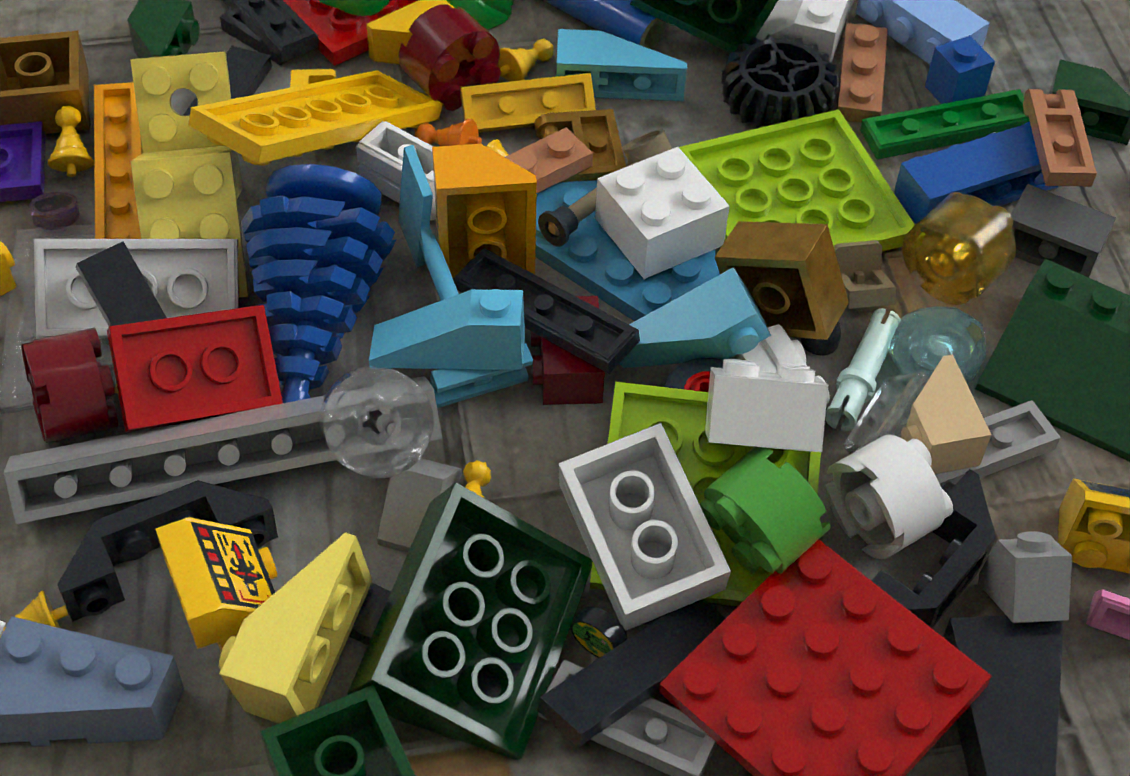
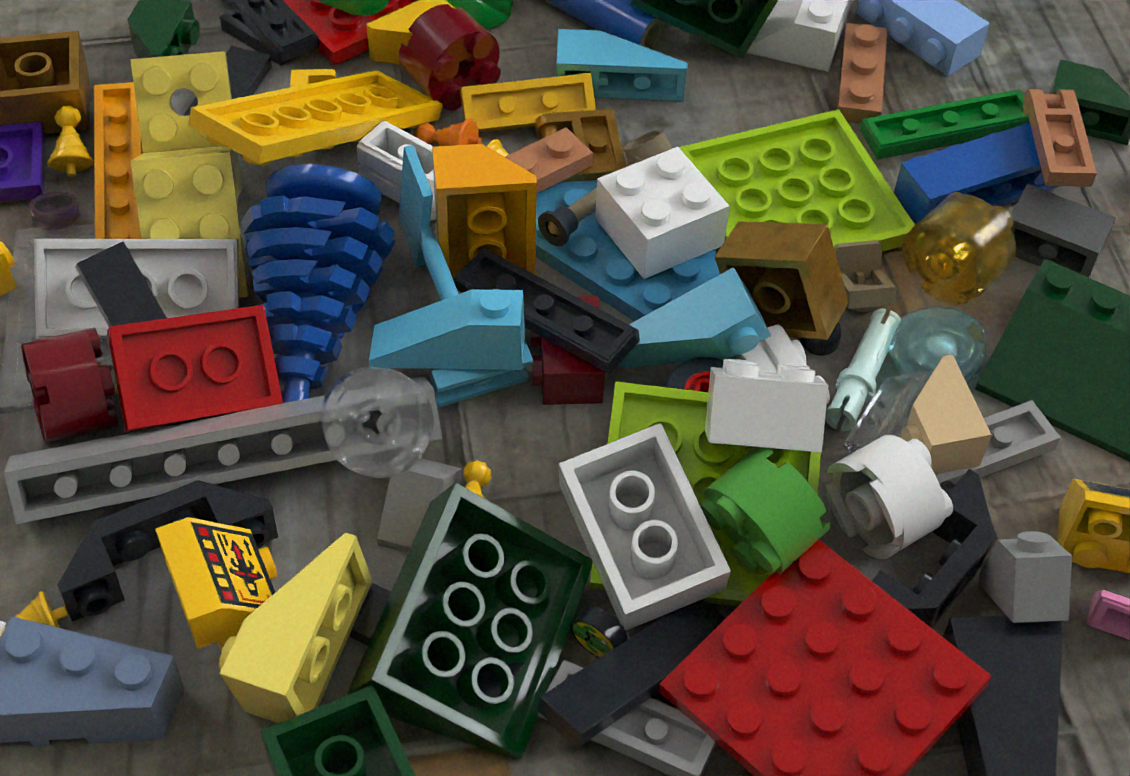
yellow piece [498,38,554,82] -> none
black gear [721,34,839,129] -> none
blue brick [925,35,995,104] -> none

